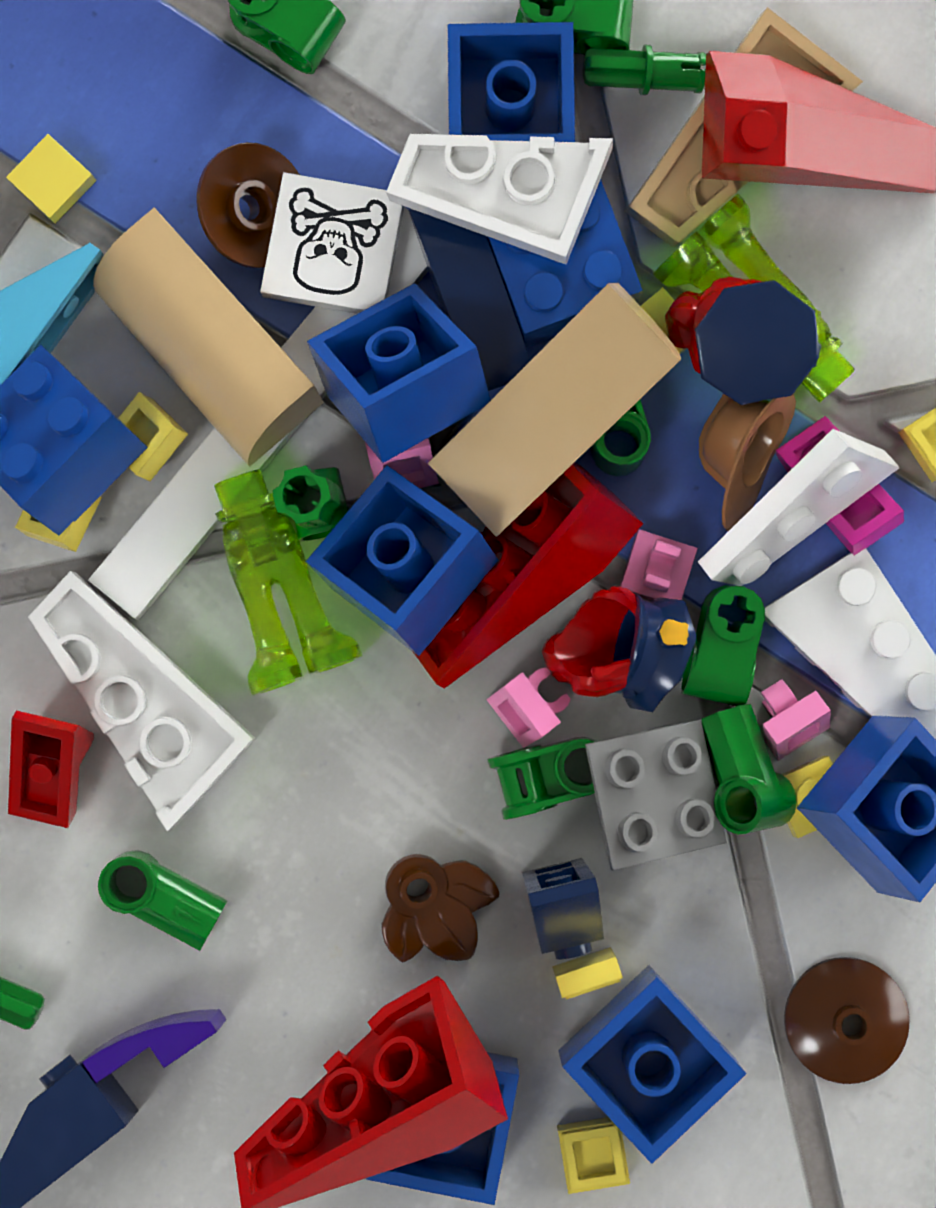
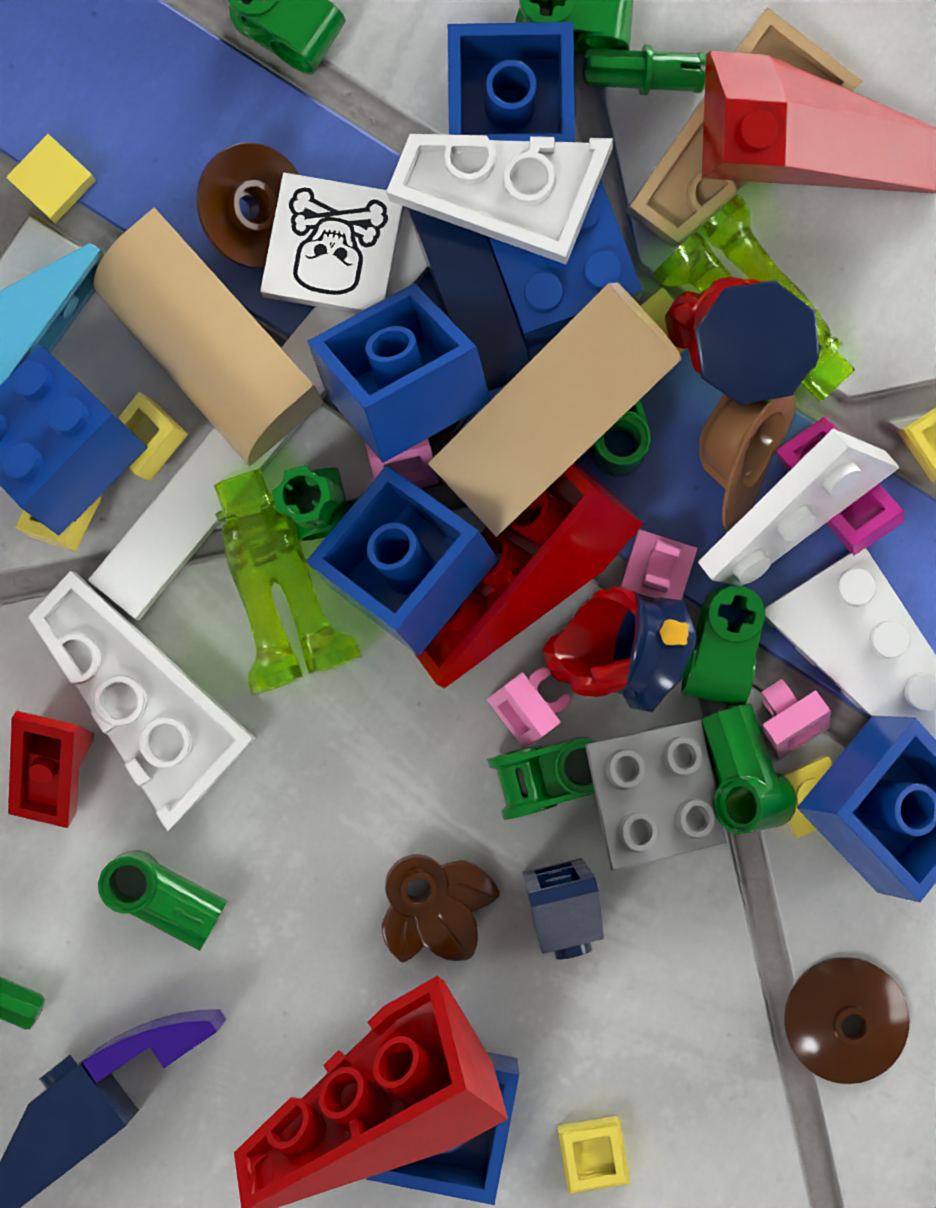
light yellow tile [552,947,623,1000] -> none
blue brick [558,965,747,1164] -> none

